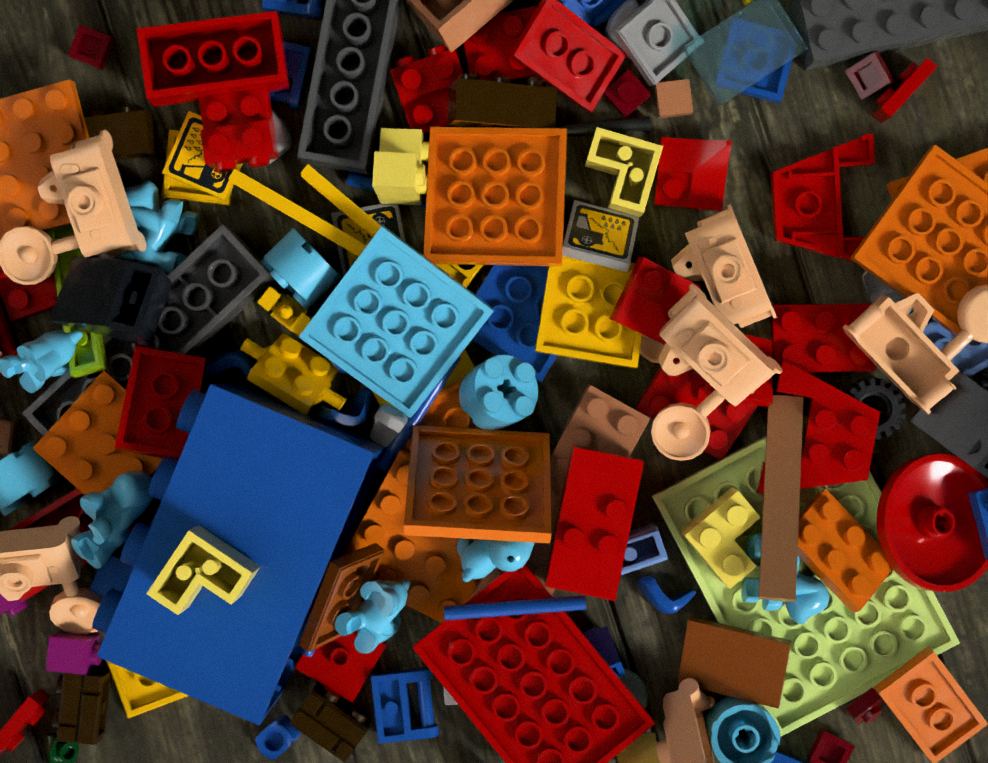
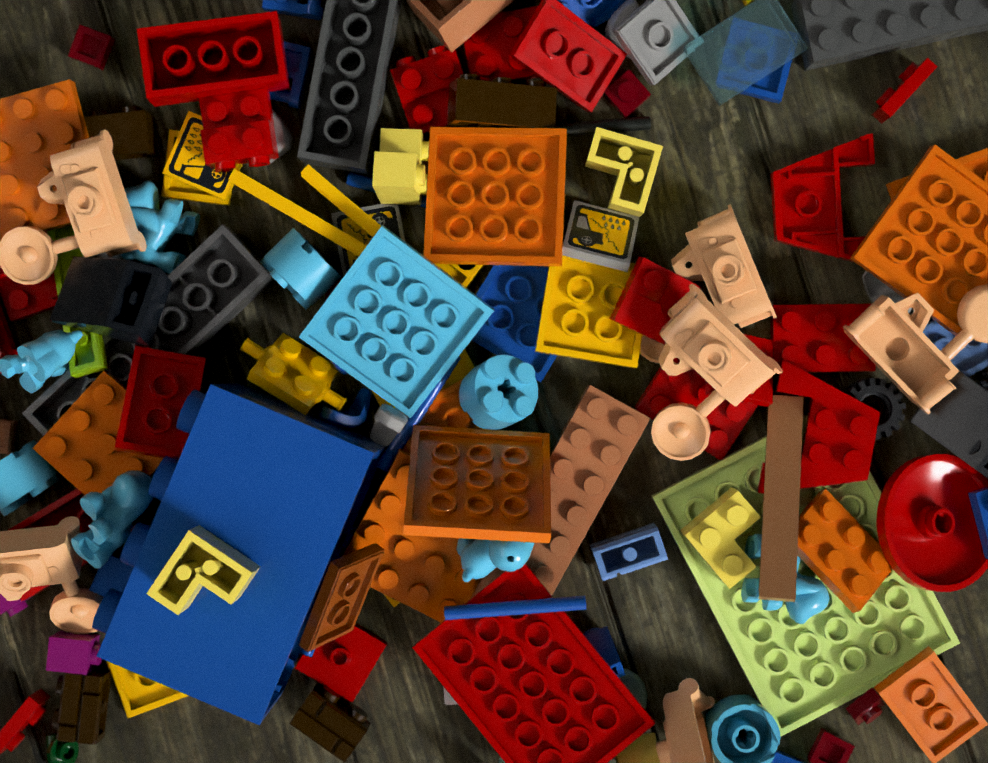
blue hair [204,350,257,386] -> none
blue hair [255,715,301,760] -> none
yellow brick [257,286,313,336] -> none
medium azure animal [335,579,411,654] -> none
blue plate [371,666,439,744] -> none
red brick [544,445,644,601] -> none
blue hair [638,575,696,614] -> none
red plate [653,137,732,212] -> none
nougat tile [654,79,693,119] -> none
dark orange tile [677,616,792,709] -> none
plate [845,52,895,100] -> none

